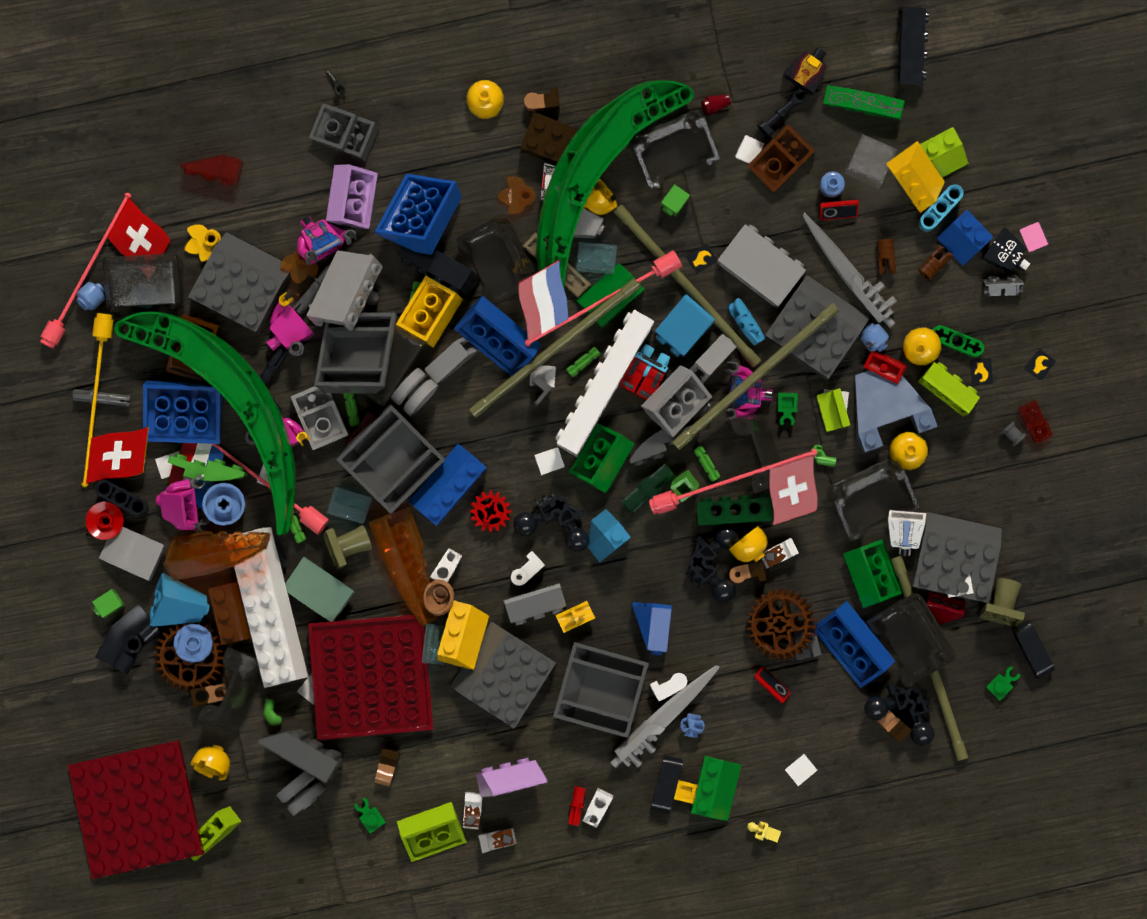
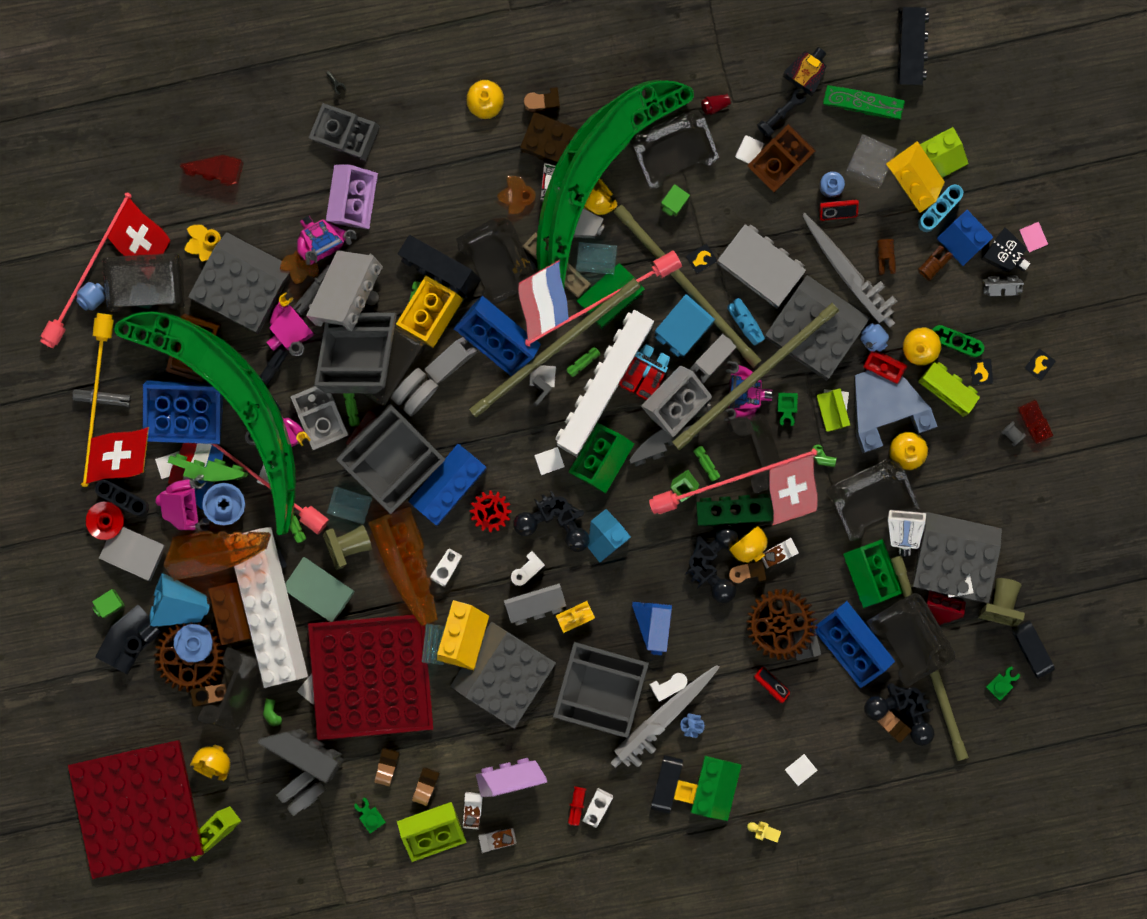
blue slope [375,174,462,255] -> none
medium nougat hair [423,579,454,616] -> none
clear green piece [621,464,675,513] -> none
none -> leg [412,767,440,806]

